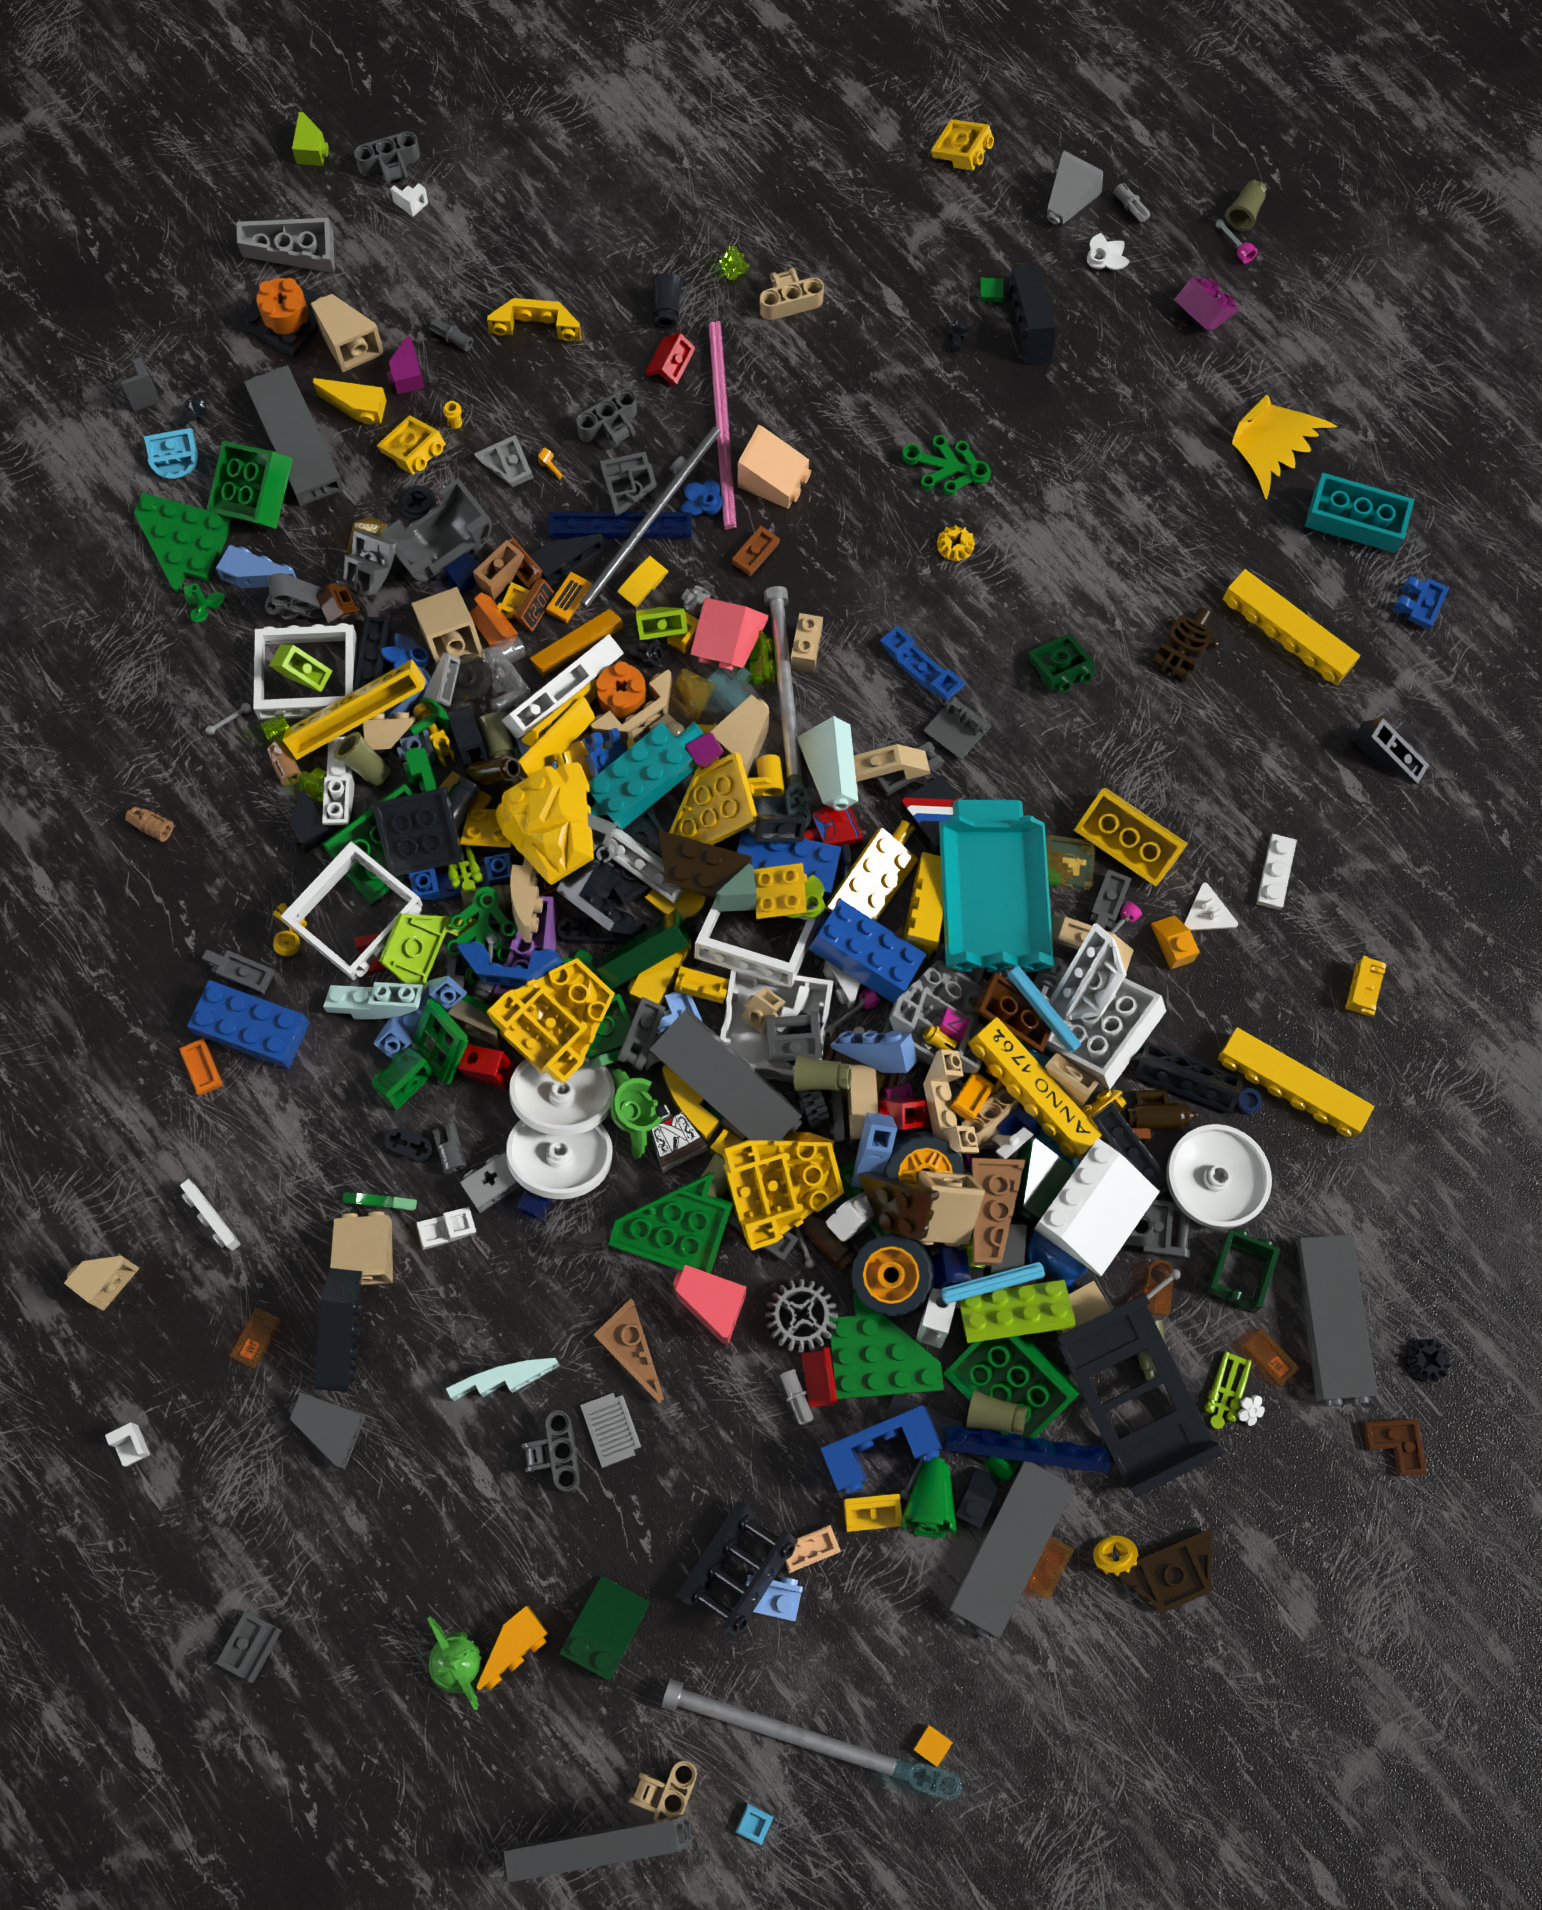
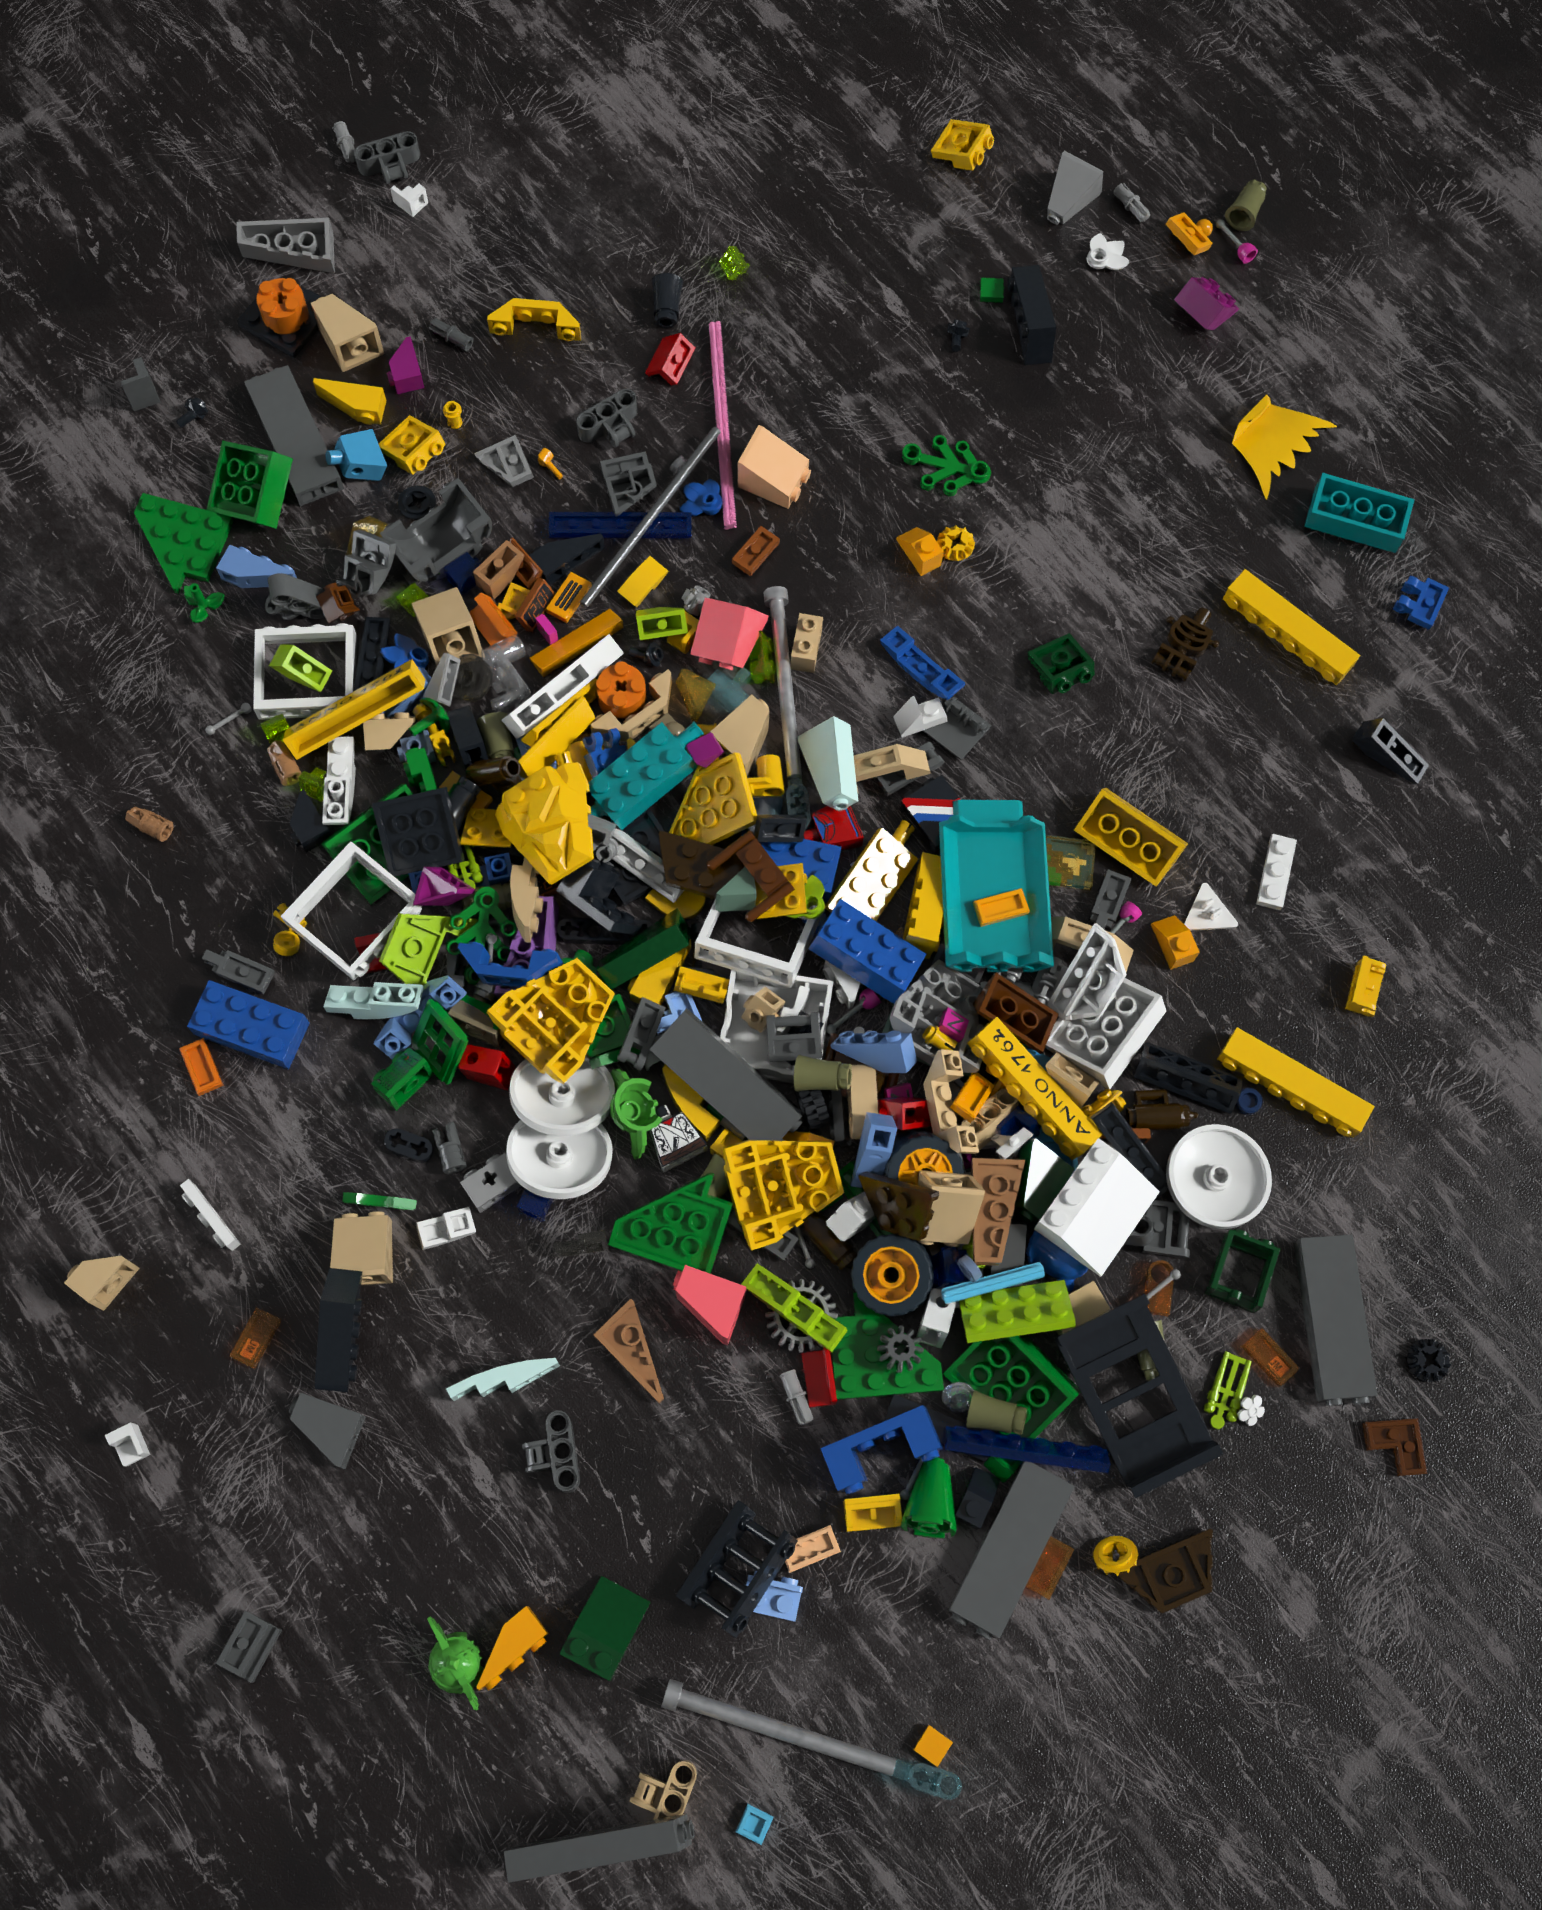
medium azure slope [144,428,198,479] -> none
lime slope [292,112,329,166] -> none
olive plant [334,732,391,786] -> none
light grey window [580,1393,641,1468] -> none
tan piece [760,267,824,320] -> none
black plate [838,844,855,879] -> none
medium azure axle [1007,966,1081,1053] -> none
none -> dark azure torso [325,429,387,481]
none -> light grey axle [333,121,355,163]
none -> clear neon green tile [396,582,429,617]
none -> magenta slope [413,867,475,906]
none -> dark pink tile [536,614,558,645]
none -> reddish brown plate [707,830,795,922]
none -> lime slope [741,1263,848,1352]
none -> dark grey gear [877,1326,924,1373]
none -> white slope [893,696,948,738]
none -> light orange slope [896,527,944,576]
none -> clear hat [942,1382,974,1412]
none -> sand blue tile [957,1255,982,1282]
none -> light orange tile [973,888,1030,927]
none -> light orange plate [1166,212,1213,255]

